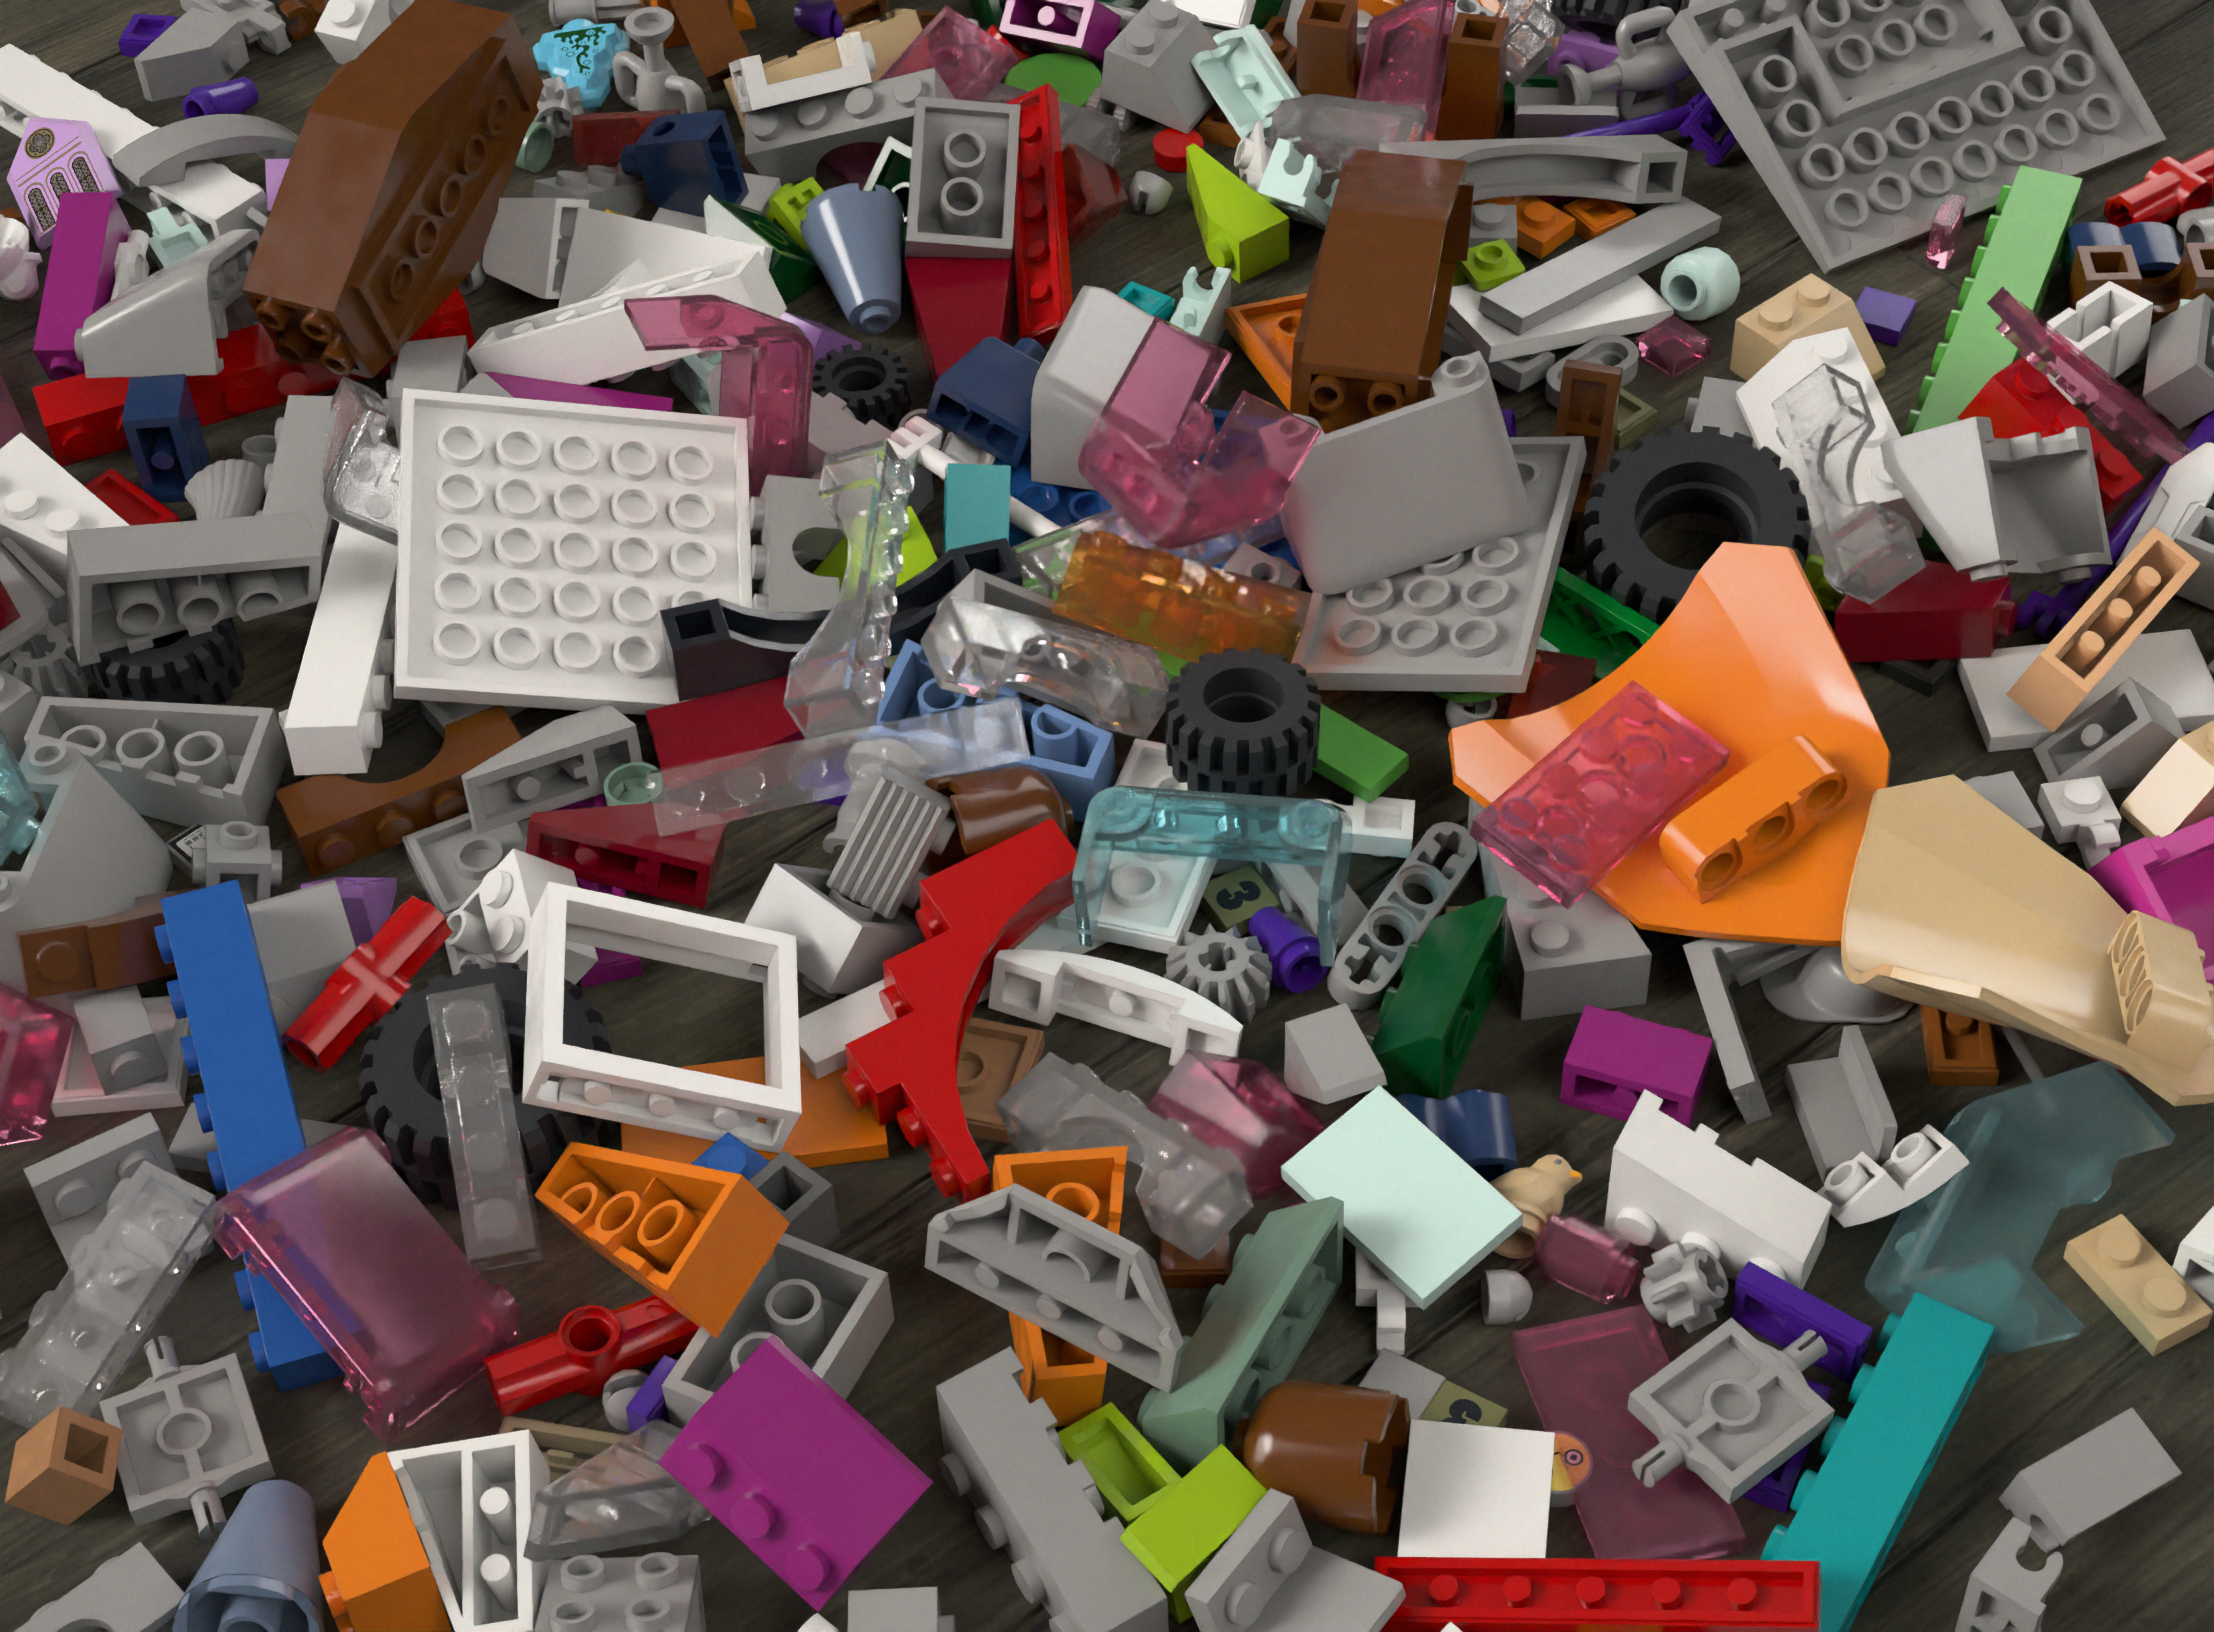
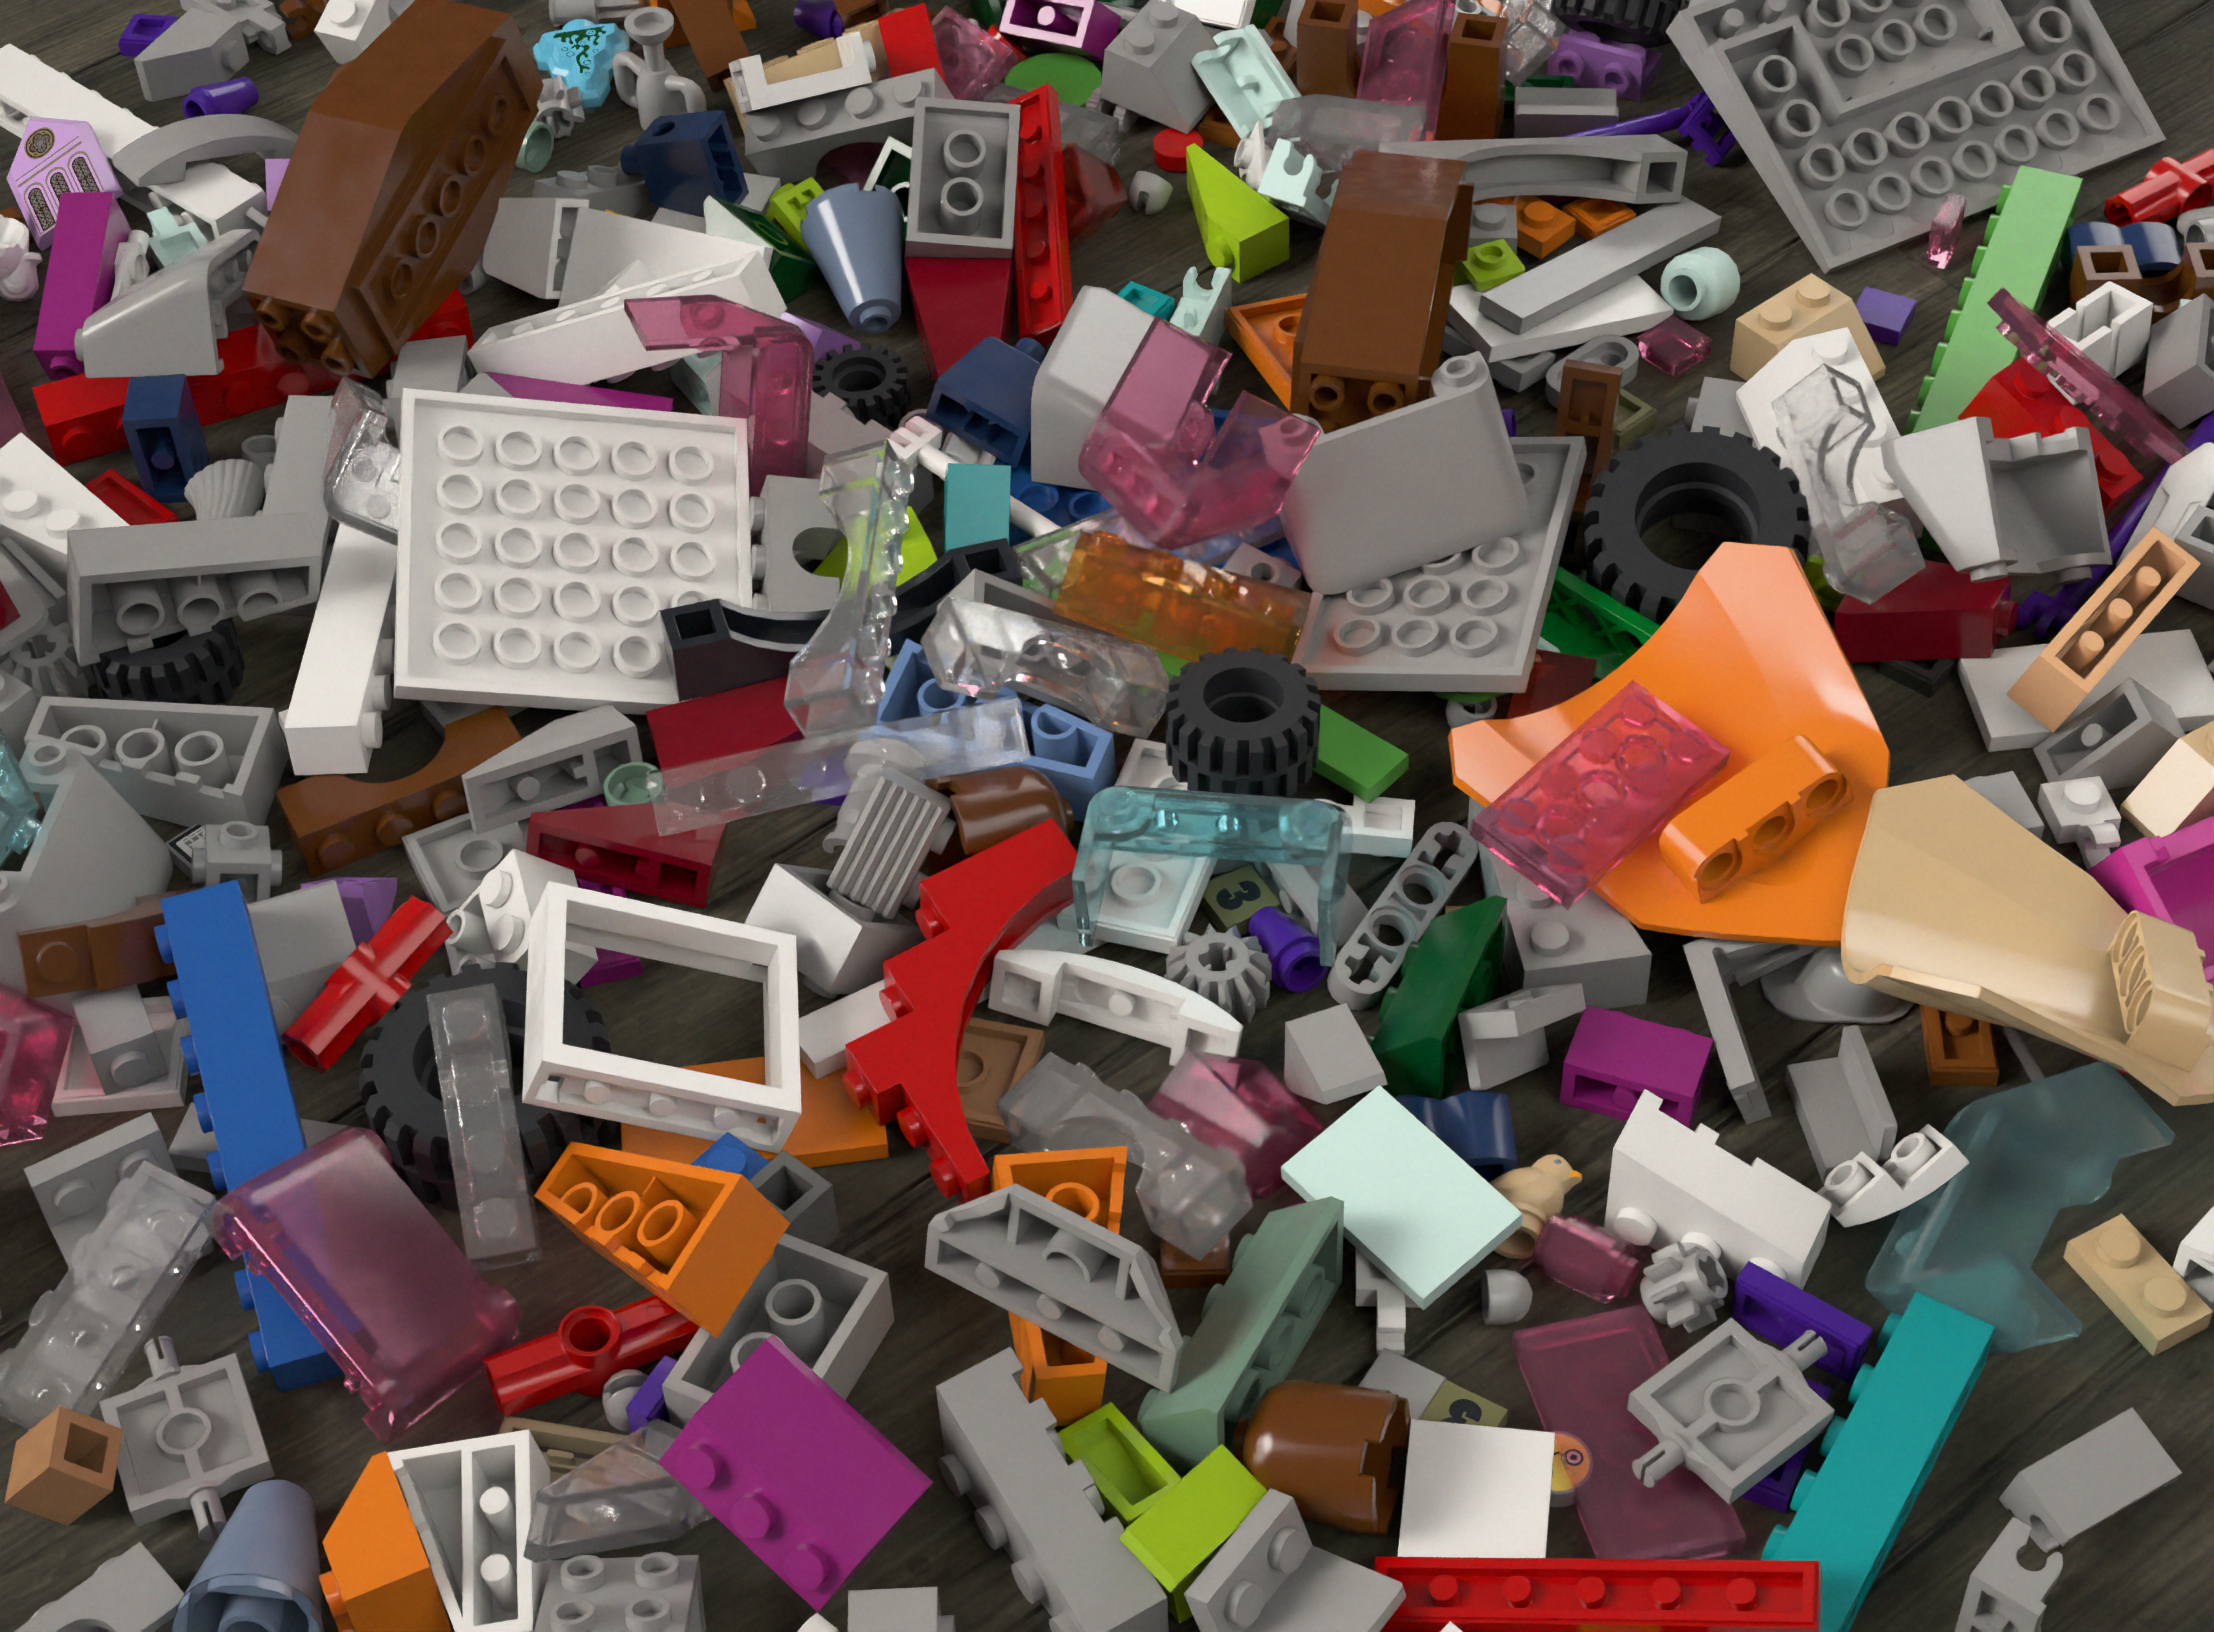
clear red brick [572,109,680,166] -> none
light grey piece [1557,6,1689,121] -> none
none -> red tile [877,2,948,87]
none -> light grey panel [1458,983,1586,1091]

